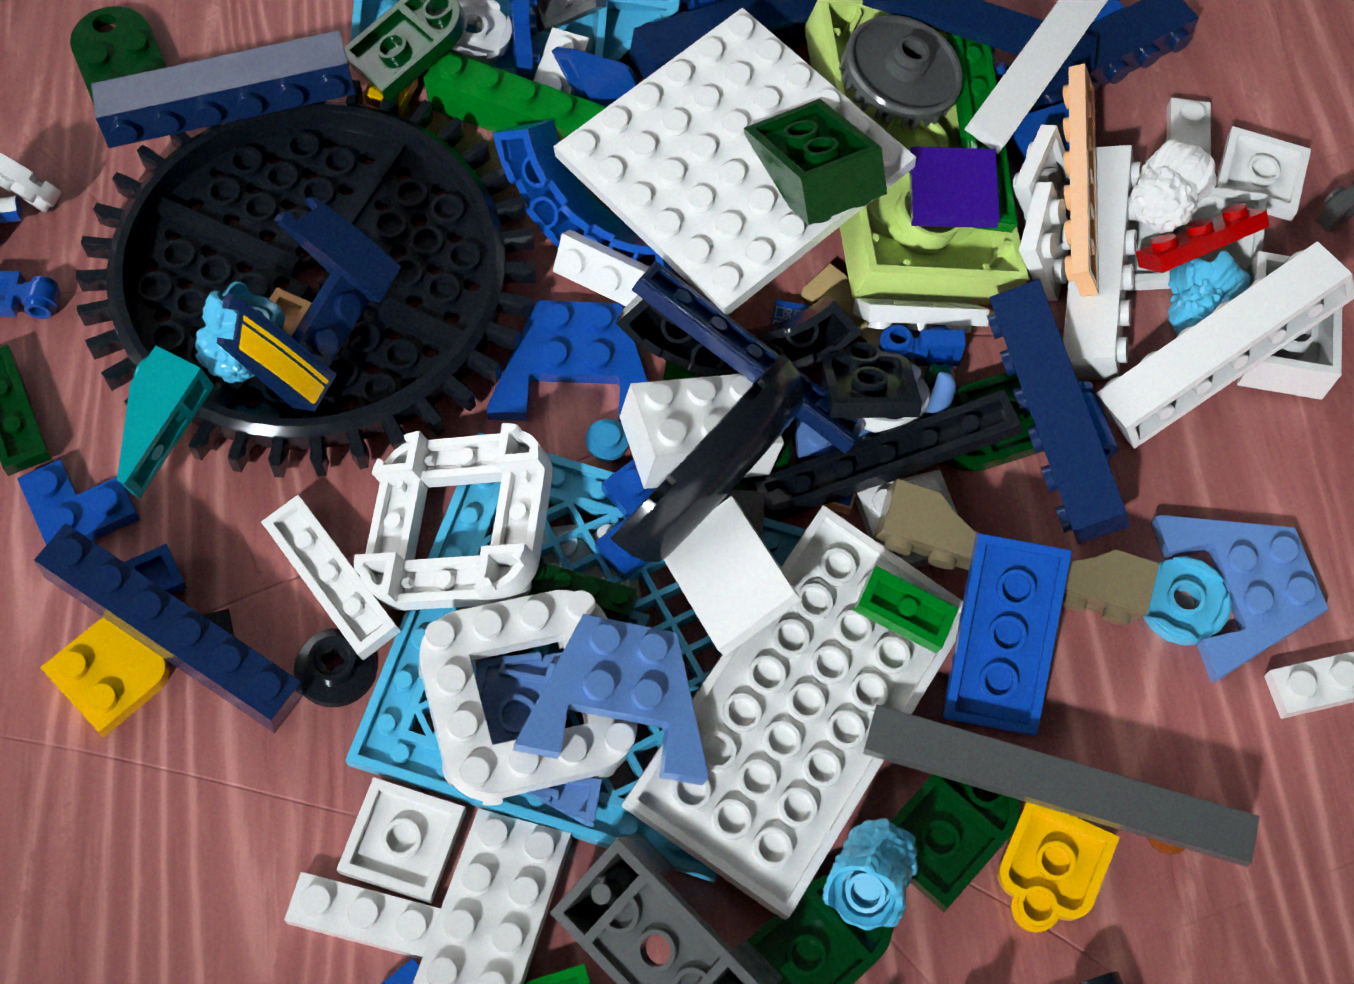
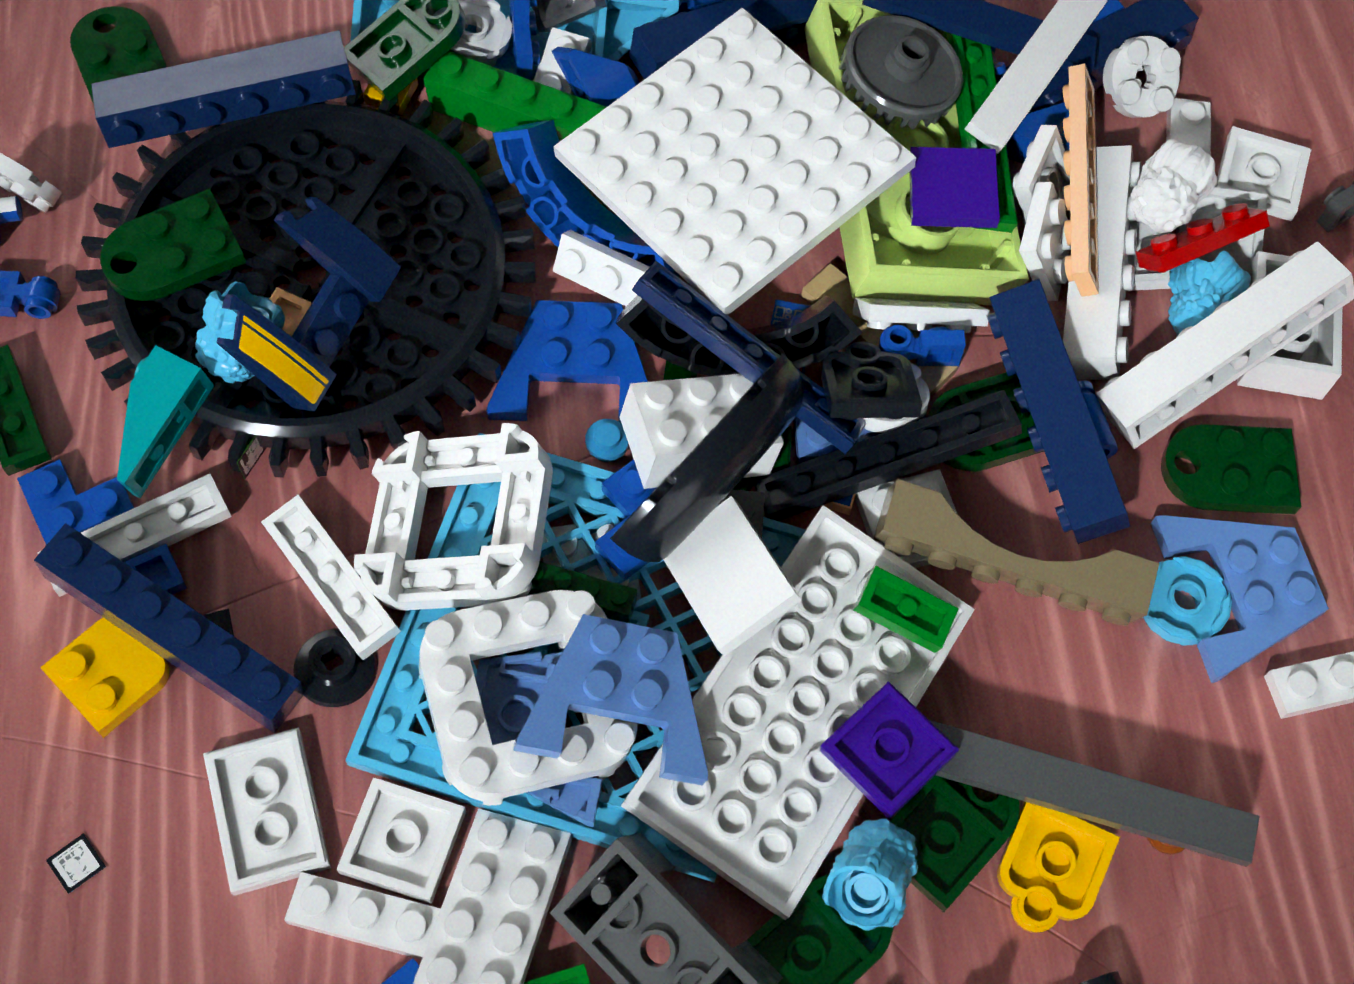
dark green slope [744,99,887,225] -> none
medium blue arm [924,363,956,417] -> none
blue plate [942,533,1072,736] -> none
none -> white plate [37,474,232,597]
none -> sticker [46,834,106,894]
none -> dark green plate [100,189,246,301]
none -> white tile [203,728,331,896]
none -> sticker [237,436,266,479]
none -> dark purple tile [819,681,959,820]
none -> white plate [1103,36,1181,118]
none -> dark green plate [1161,424,1301,515]

